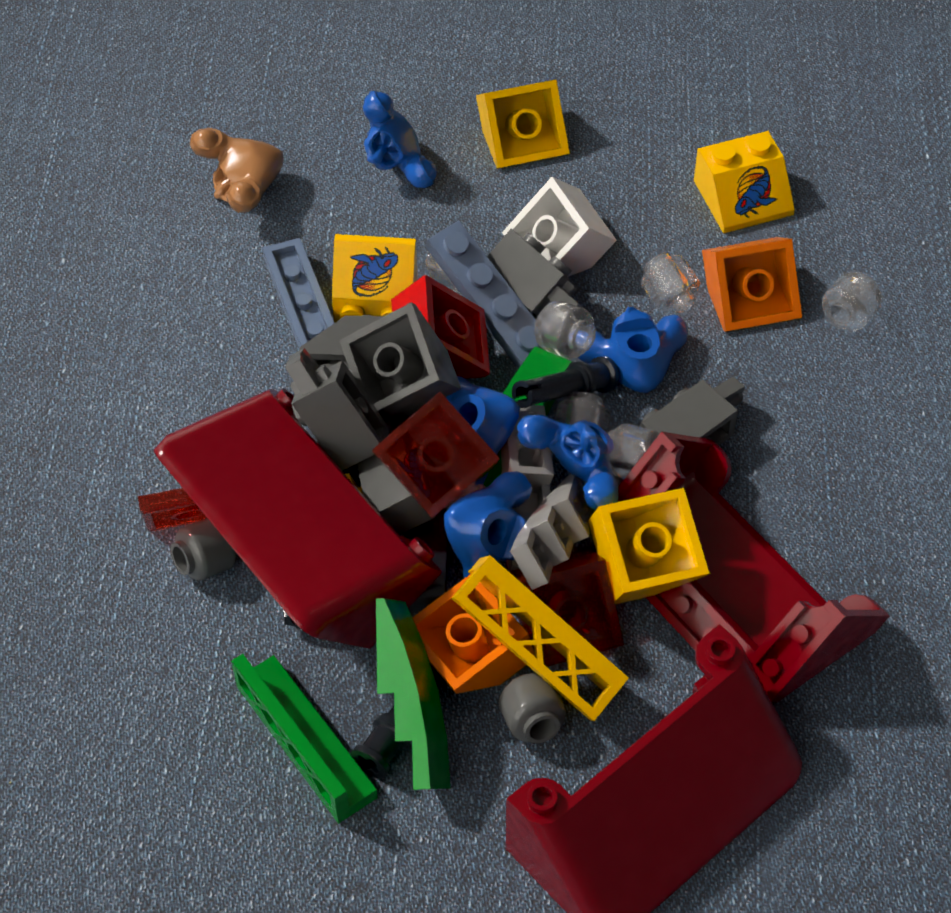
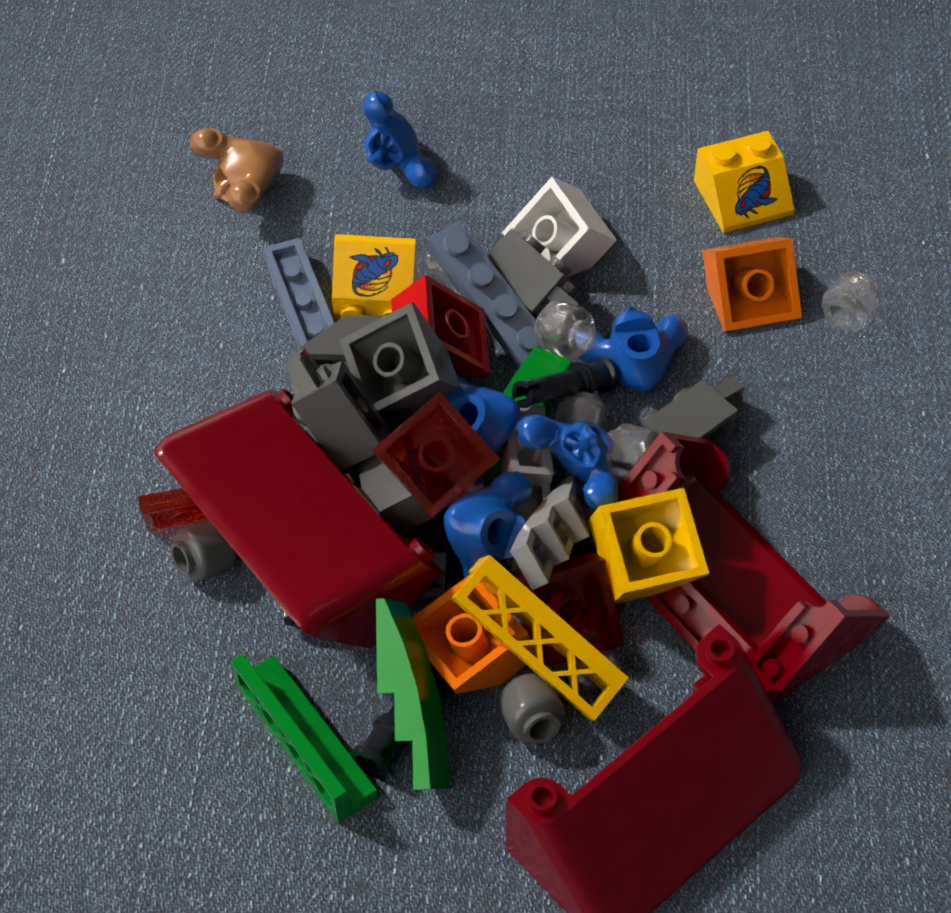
yellow slope [476,79,570,168] -> none
clear head [641,252,700,313] -> none

